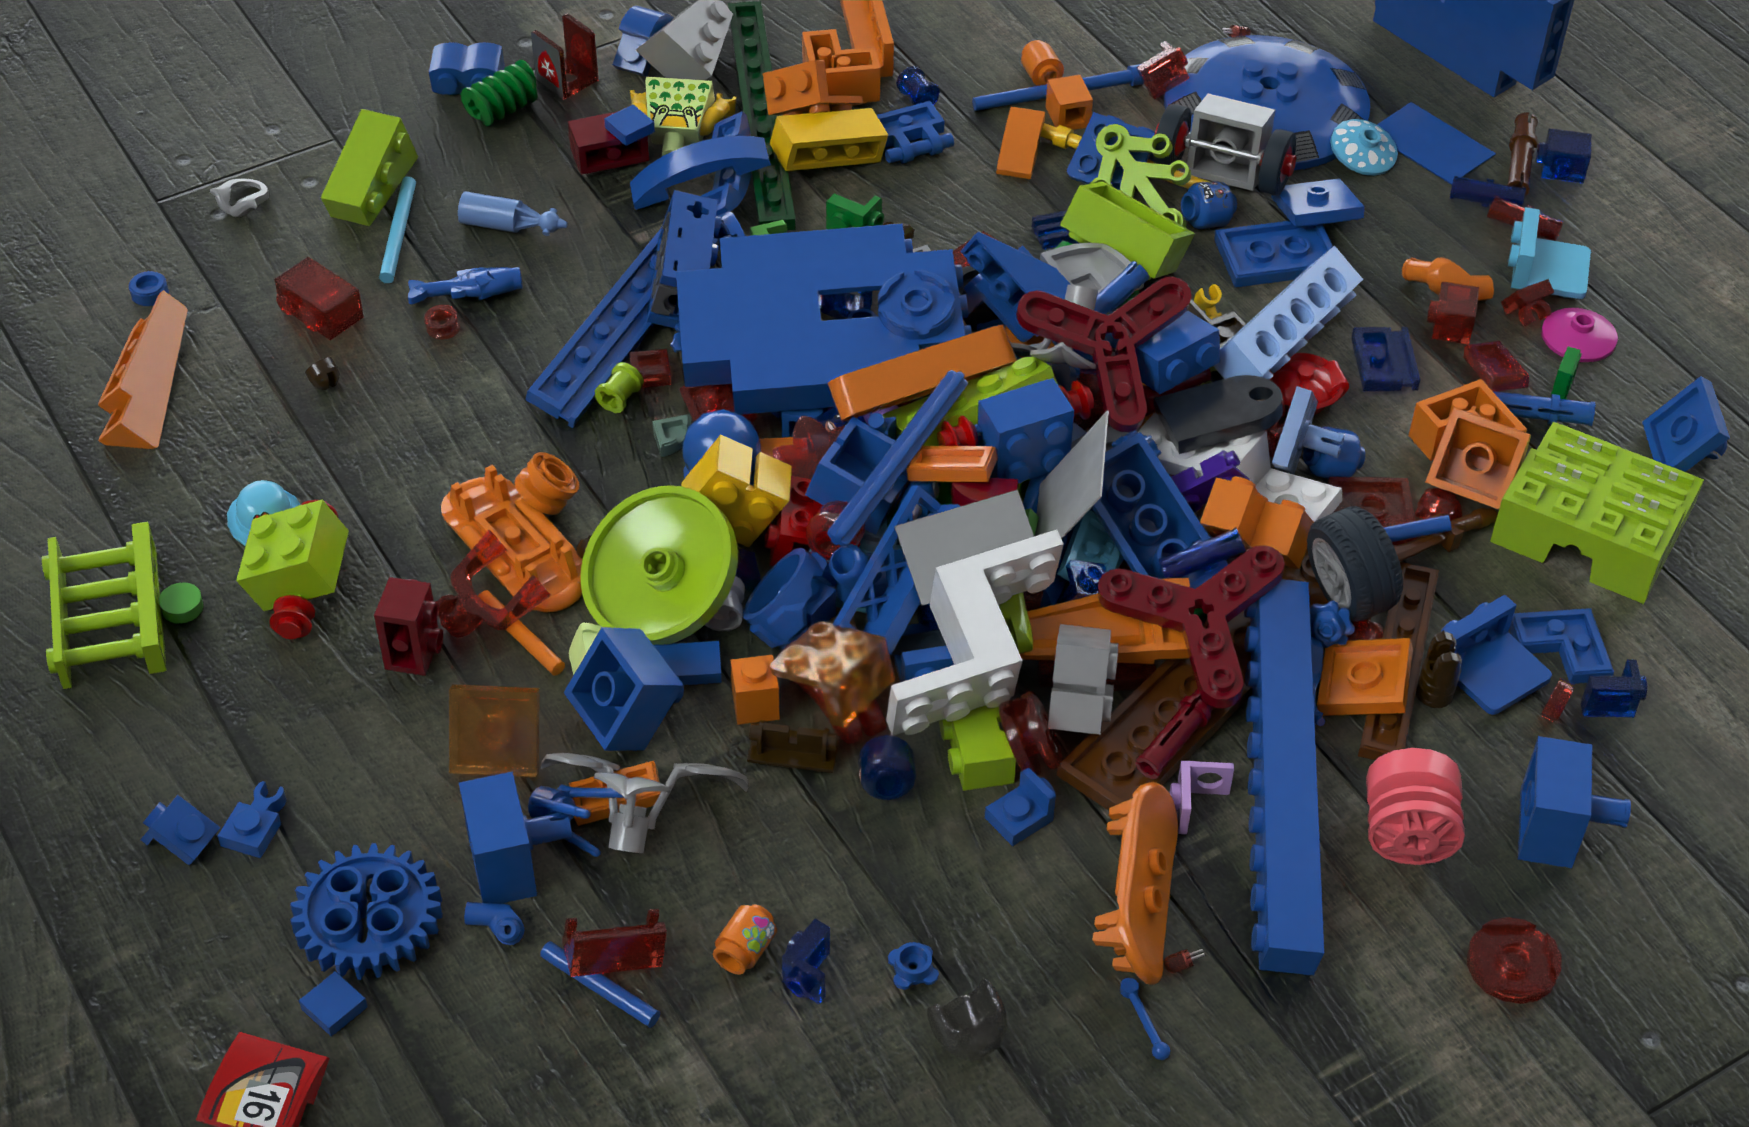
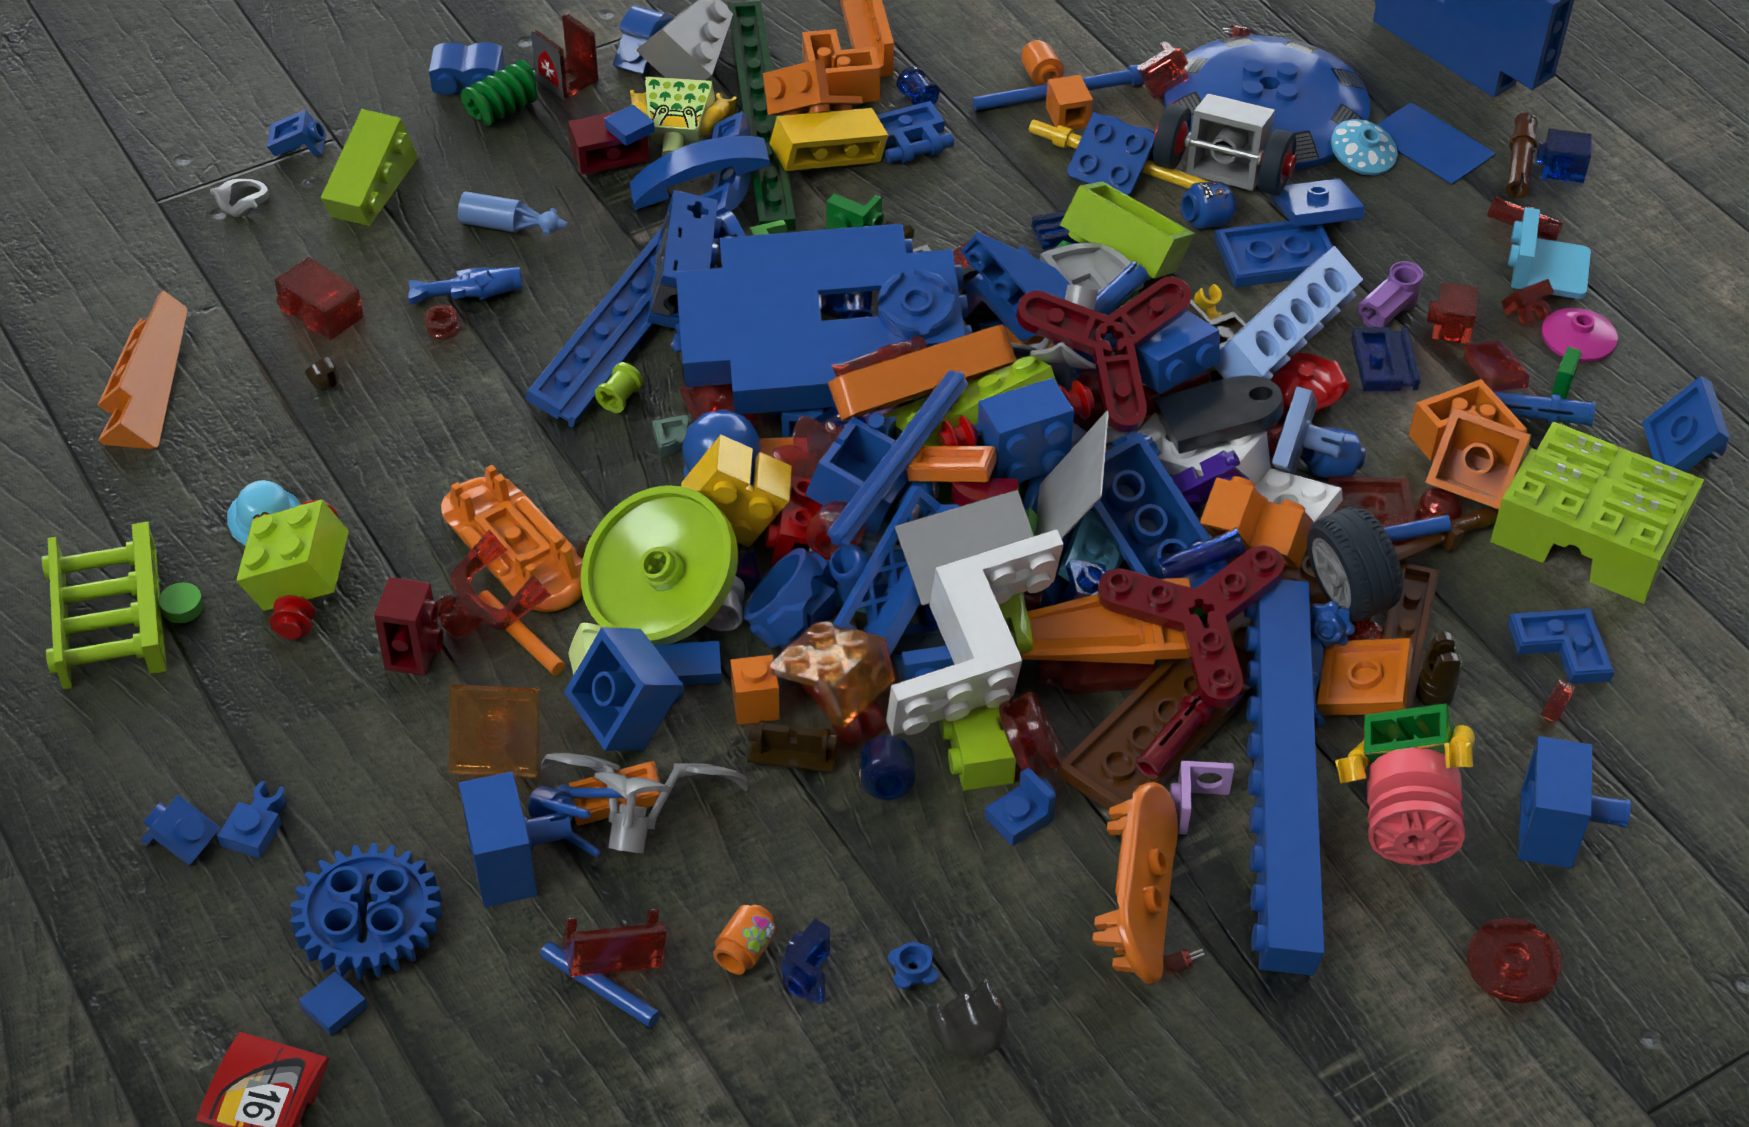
blue tile [129,271,169,306] -> none
medium azure bar [379,177,416,283] -> none
blue arm [464,902,525,945] -> none
orange wheel [515,452,580,515] -> none
clear red tile [629,349,672,388] -> none
orange slope [996,106,1045,179] -> none
light grey piece [1048,624,1118,734] -> none
lime plant [1091,124,1192,228] -> none
blue hinge [1120,978,1171,1060] -> none
orange arm [1402,257,1494,304] -> none
blue bracket [1441,595,1552,715] -> none
clear blue pin [1450,176,1526,211] -> none
clear blue bracket [1580,659,1647,718] -> none
none -> blue bracket [267,109,326,157]
none -> clear red piece [831,336,927,378]
none -> green torso [1335,703,1475,784]
none -> medium lavender piece [1357,261,1423,330]

